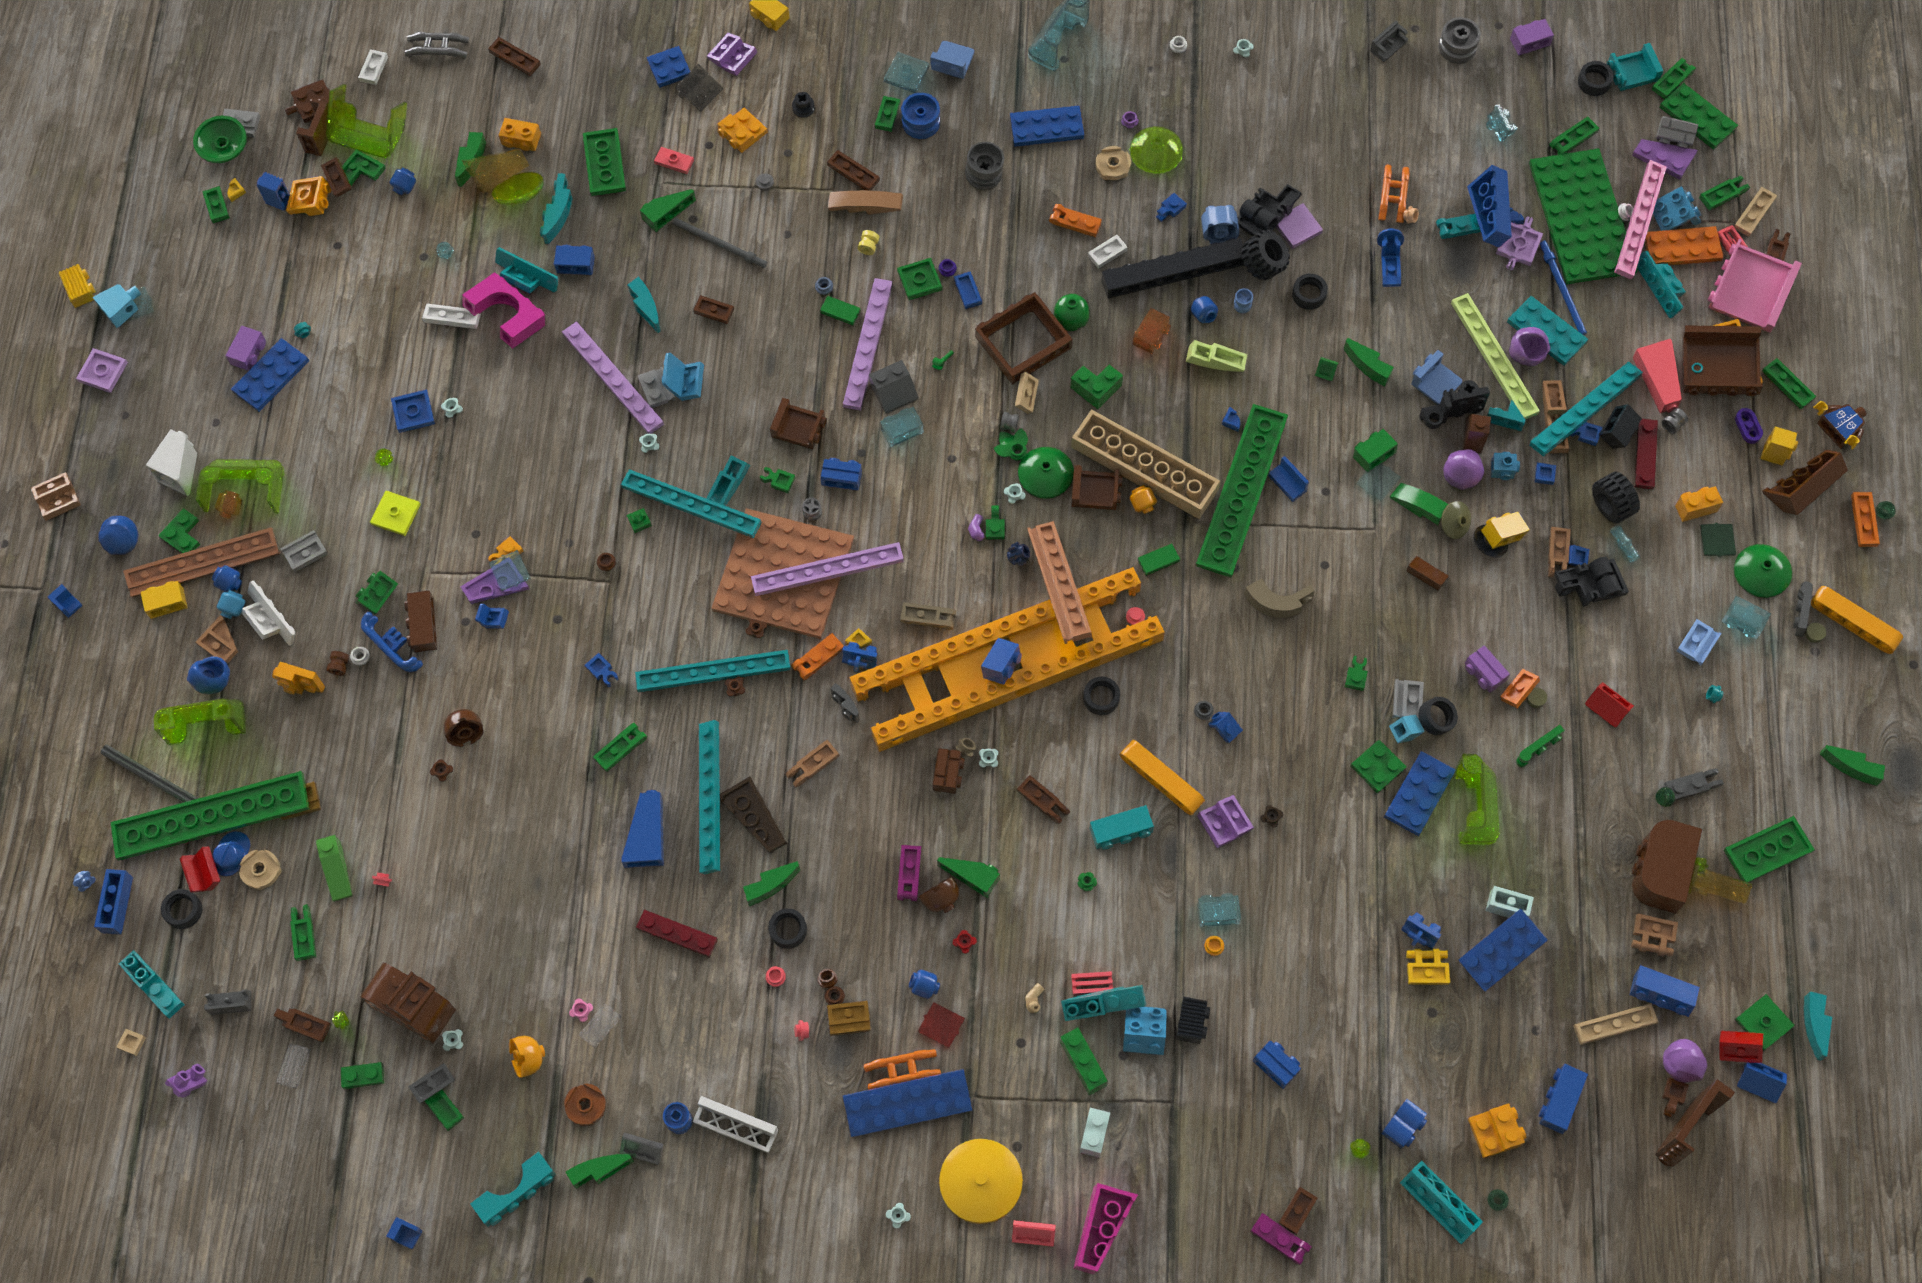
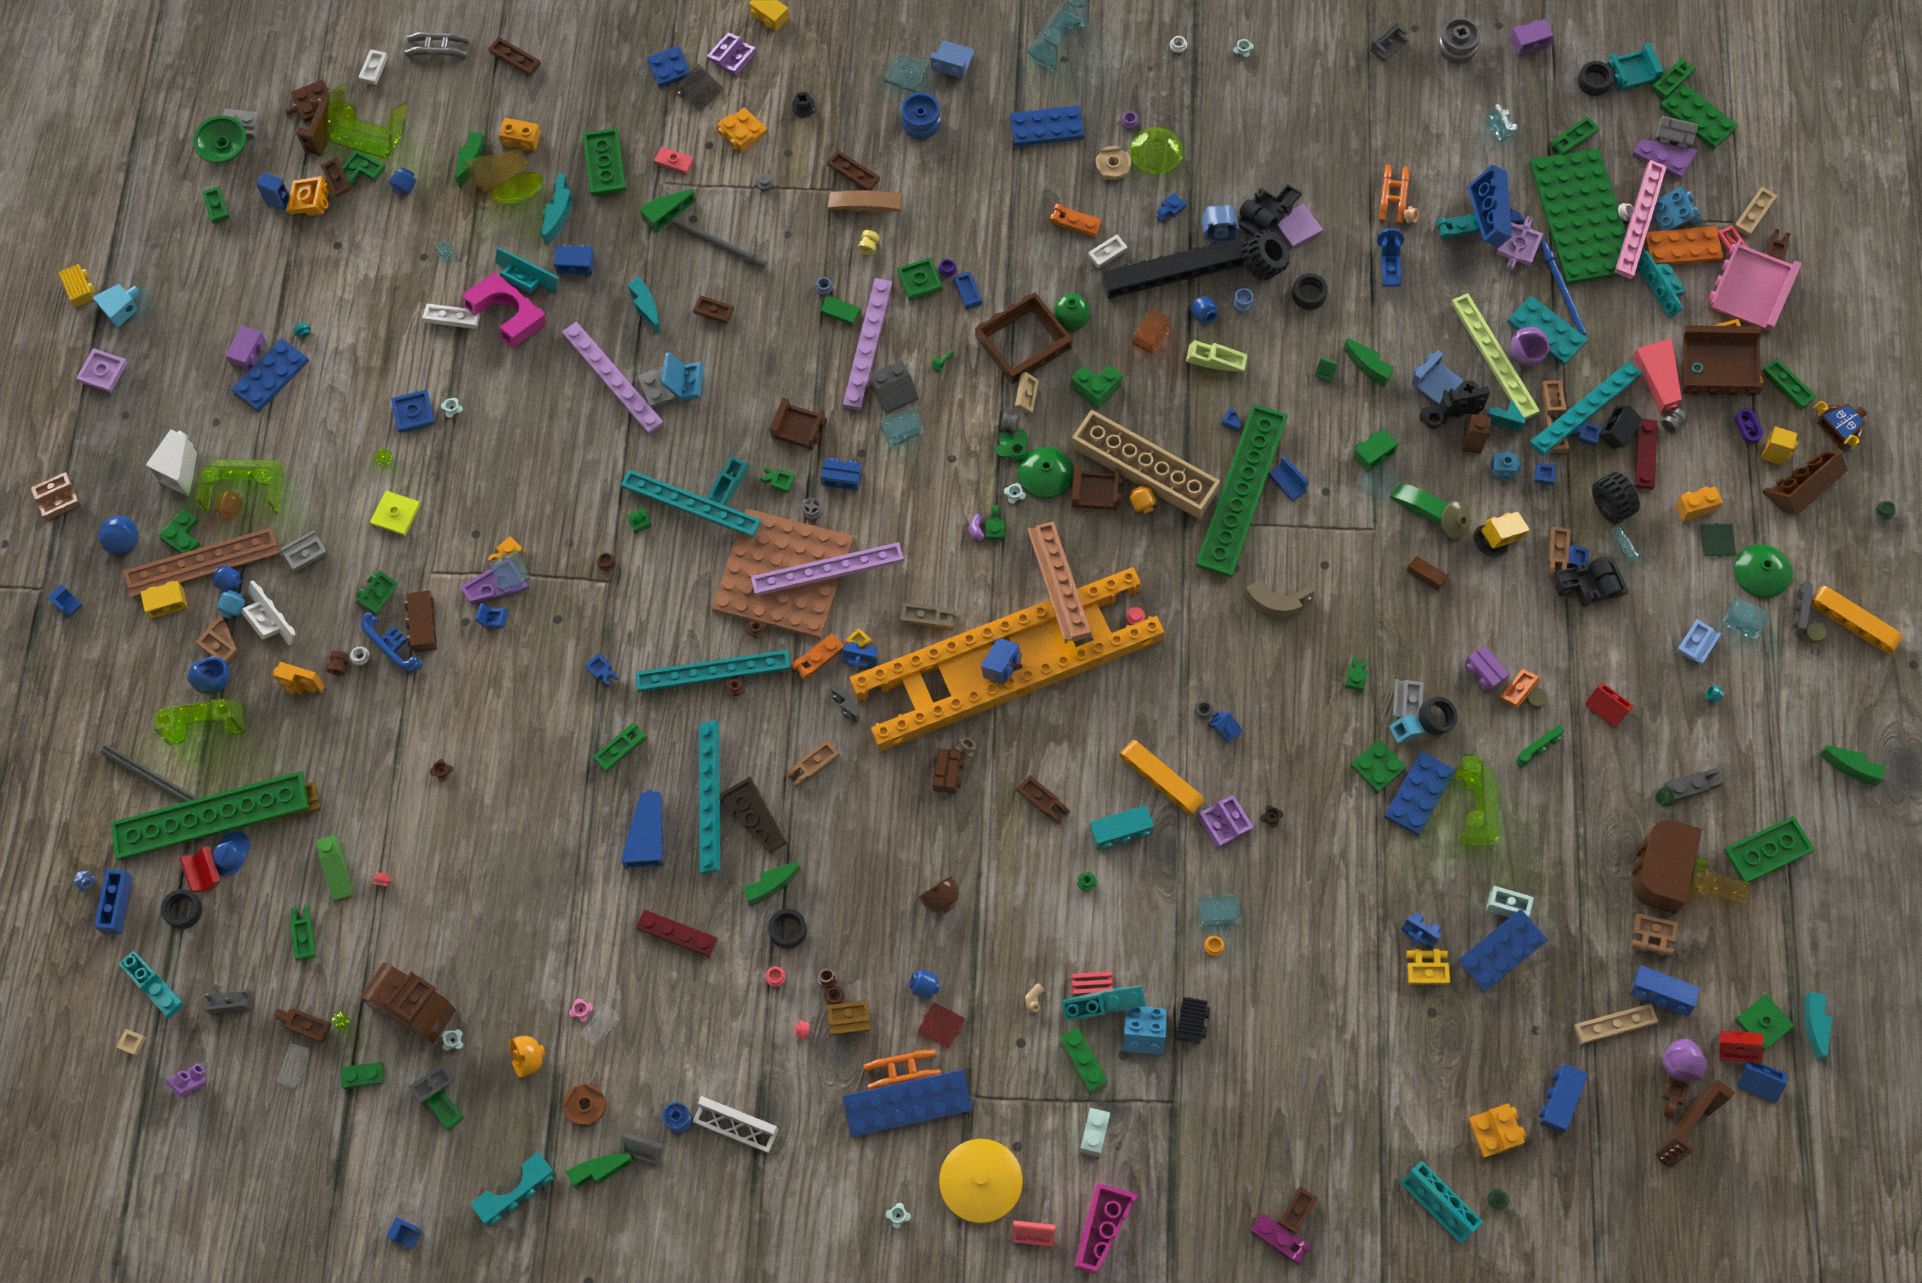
yellow tile [227,178,246,202] -> none
tan plate [239,850,281,890] -> none
reddish brown cylinder [443,709,484,747] -> none
light aqua plate [639,434,659,453] -> none
green plate [875,96,901,132] -> none
magenta plate [897,845,921,901] -> none
green slope [937,857,1000,898] -> none
red plate [953,930,977,954] -> none
dark grey wheel [965,142,1005,190] -> none
light aqua plate [979,749,998,768] -> none
dark blue gear [1007,542,1030,567] -> none
black tyre [1083,676,1120,716] -> none
green tile [1138,543,1180,576] -> none
blue brick [1253,1040,1301,1089] -> none
clear neon green plate [1350,1138,1371,1158] -> none
blue brick [1381,1099,1427,1149] -> none
medium lavender piece [1443,450,1484,490] -> none
green hinge [1699,176,1750,211] -> none
orange plate [1851,492,1880,547] -> none

